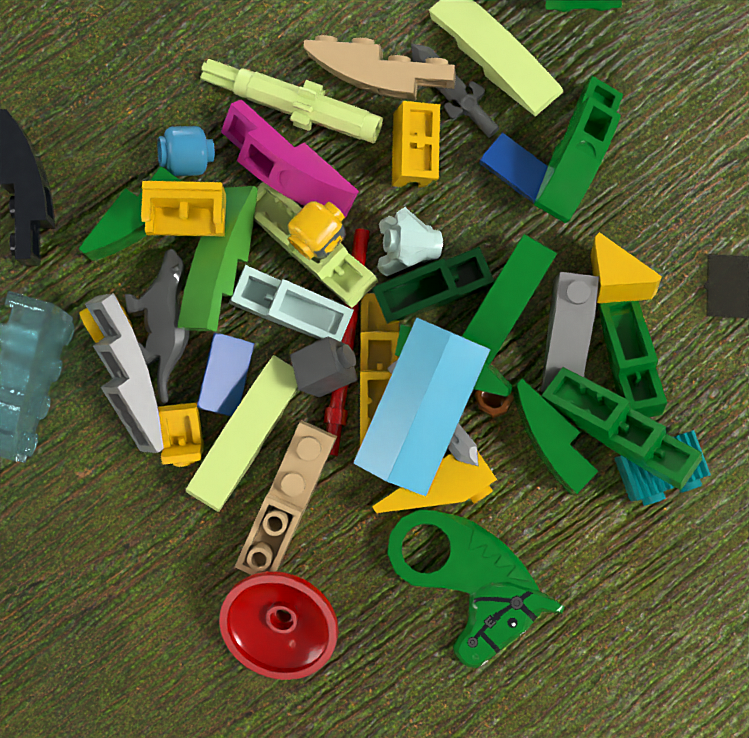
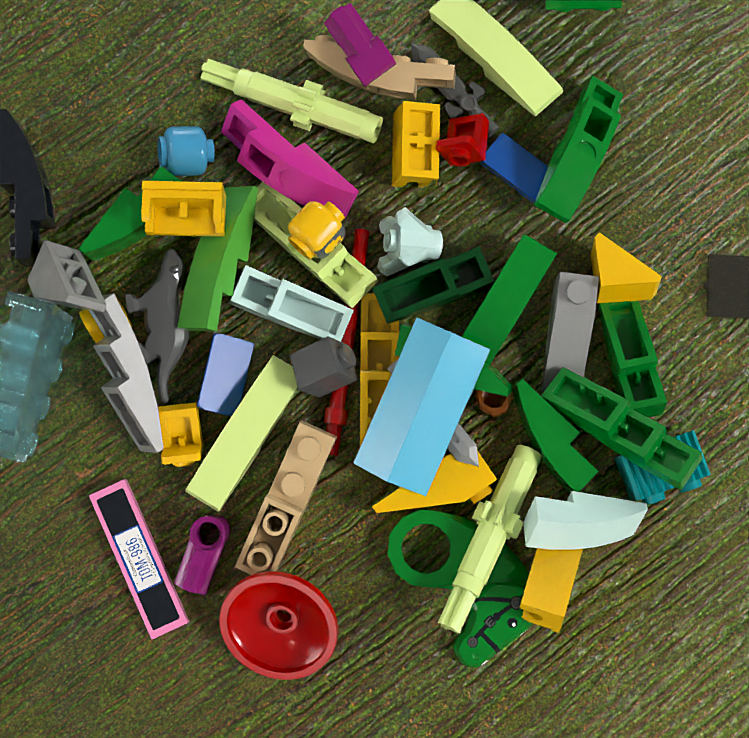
none -> light grey slope [27,240,107,312]
none -> tile [89,479,190,640]
none -> magenta piece [174,514,230,595]
none -> magenta piece [324,3,396,87]
none -> red bracket [436,113,489,167]
none -> yellowish green piece [438,445,542,634]
none -> yellow hinge [520,548,583,633]
none -> light aqua slope [523,491,648,550]

